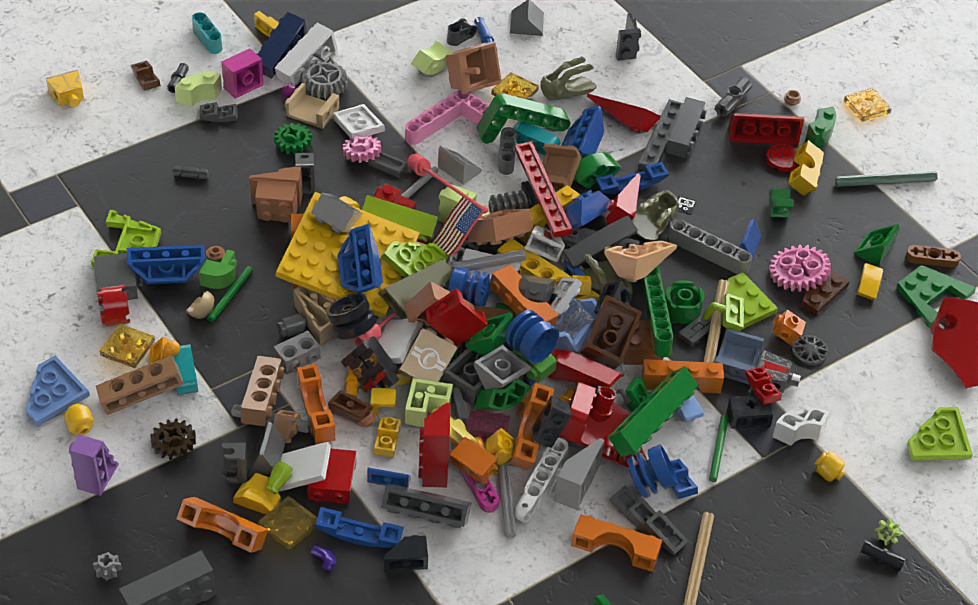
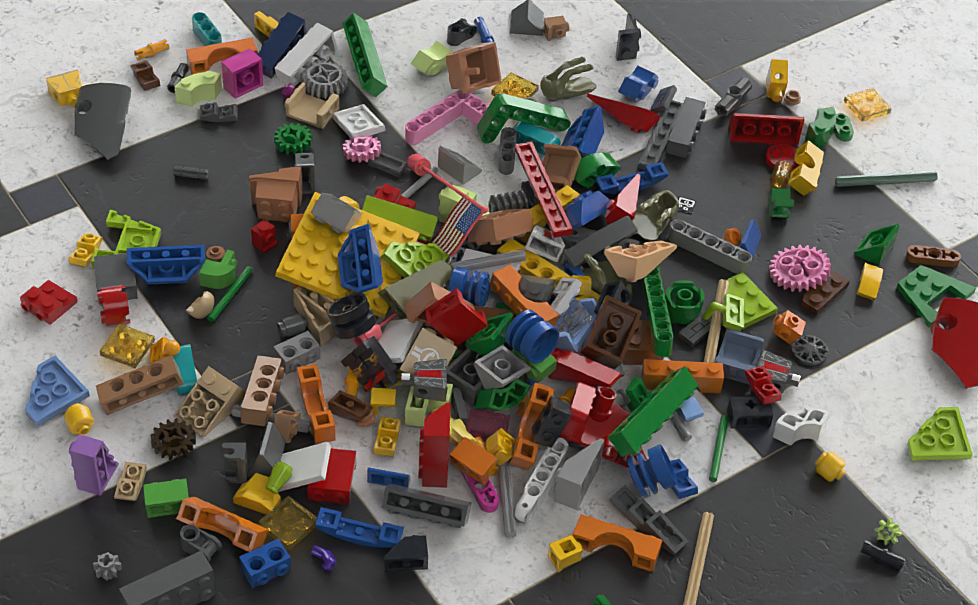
none -> red plate [20,280,78,325]
none -> yellow slope [69,233,102,267]
none -> dark grey panel [74,83,131,160]
none -> tan slope [114,462,147,501]
none -> light orange pin [134,39,170,61]
none -> bright green brick [143,479,189,518]
none -> tan slope [173,366,246,437]
none -> dark grey piece [180,525,222,562]
none -> orange arch [186,37,258,75]
none -> blue brick [239,539,291,588]
none -> red brick [251,219,278,253]
none -> green brick [342,13,388,97]
none -> dark grey torso [401,359,447,402]
none -> medium nougat brick [543,16,569,41]
none -> yellow brick [548,534,583,572]
none -> blue brick [618,65,659,101]
none -> dark grey tile [650,85,677,114]
none -> light grey bar [672,411,692,441]
none -> orange tile [722,228,741,246]
none -> yellow torso [766,59,788,102]
none -> clear yellow brick [770,161,792,188]
none -> green plate [833,113,854,142]

